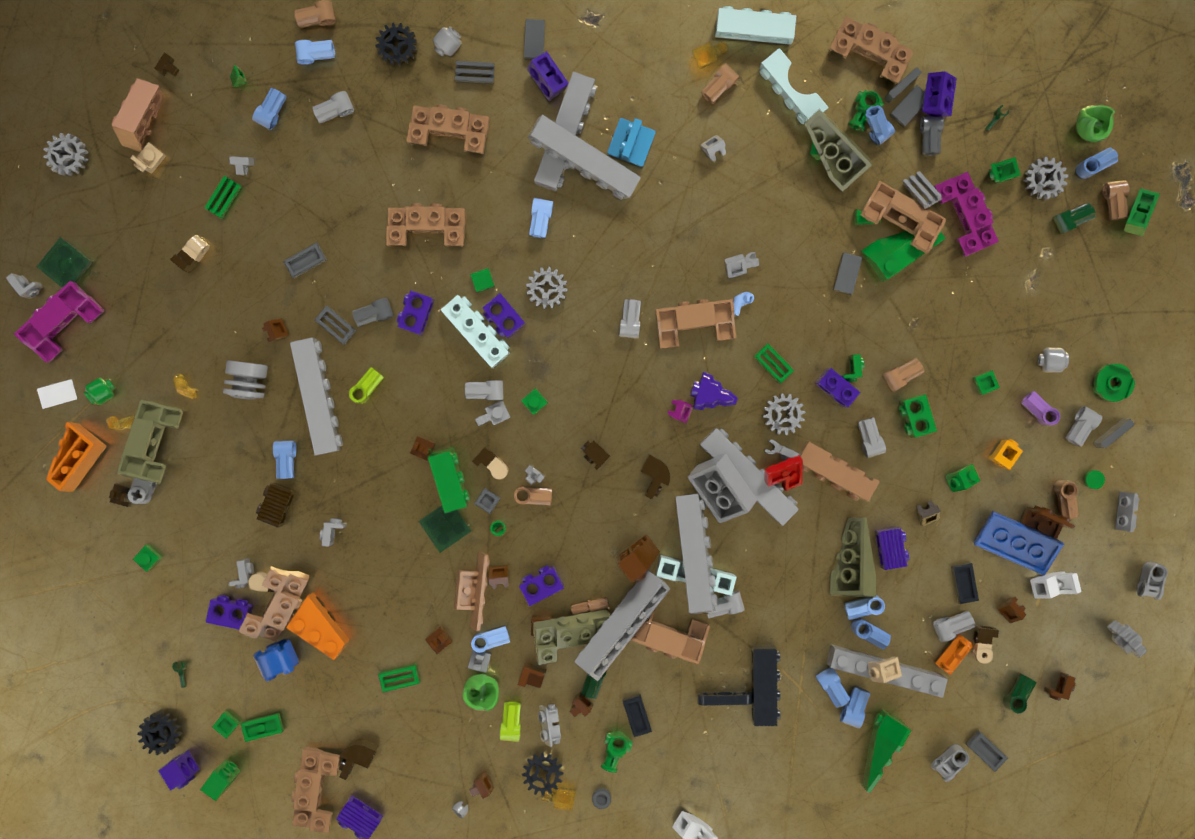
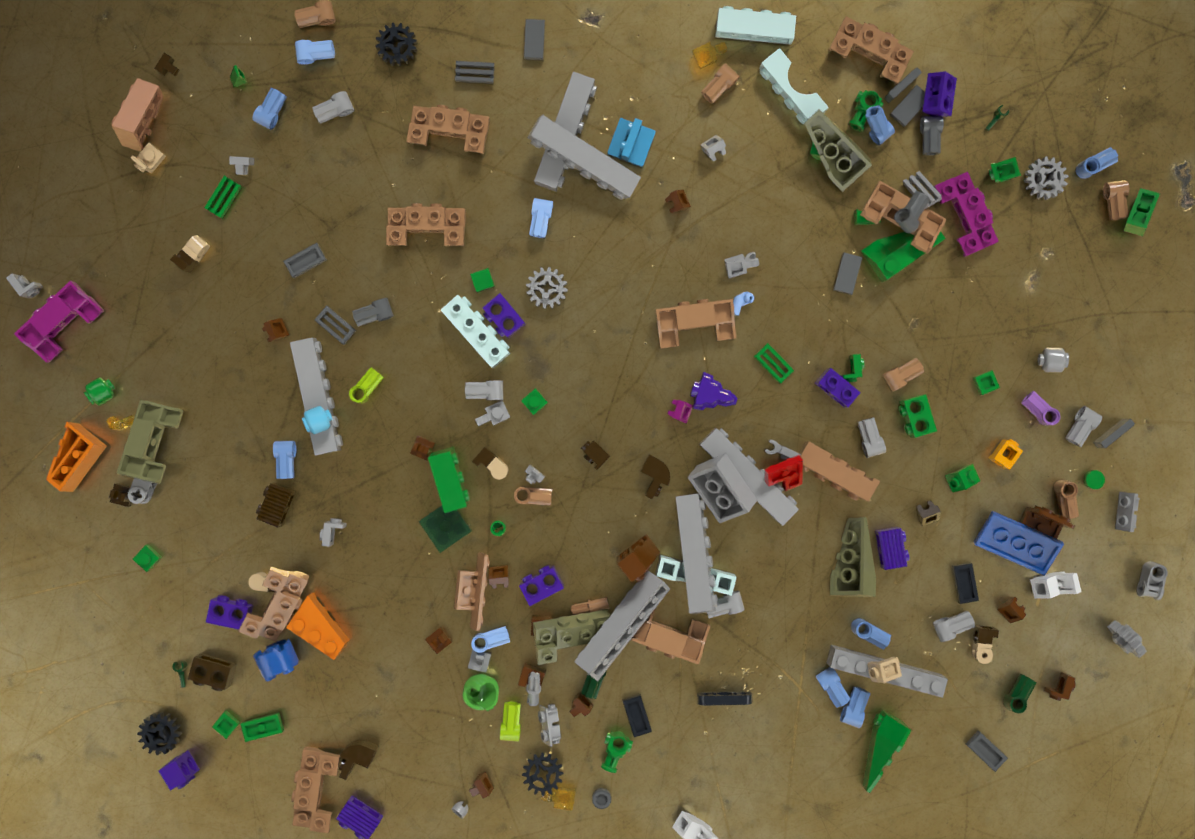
clear green plate [36,237,93,288] -> none
white sticker [37,379,77,409] -> none
light grey gear [43,133,88,176] -> none
clear yellow arm [173,374,197,399] -> none
green brick [200,760,241,801] -> none
light grey wheel [223,360,268,400] -> none
light grey bracket [229,558,254,588] -> none
green tile [378,664,421,693] -> none
dark purple brick [396,290,435,336] -> none
light grey head [433,26,462,56] -> none
dark grey tile [474,488,501,514] -> none
dark purple brick [527,51,569,101] -> none
light grey piece [619,299,641,339] -> none
black brick [751,645,781,726] -> none
light grey gear [763,394,805,435] -> none
light blue piece [844,595,885,620] -> none
light grey piece [931,744,969,782] -> none
orange hinge [935,634,974,675] -> none
dark green piece [1053,203,1096,234] -> none
bright green piece [1076,105,1115,142] -> none
green plate [1093,364,1135,402] -> none
none -> dark brown brick [188,654,237,691]
none -> medium azure head [302,406,333,434]
none -> light grey axle [526,672,541,706]
none -> reddish brown tile [665,189,691,213]
none -> dark grey piece [894,191,930,233]

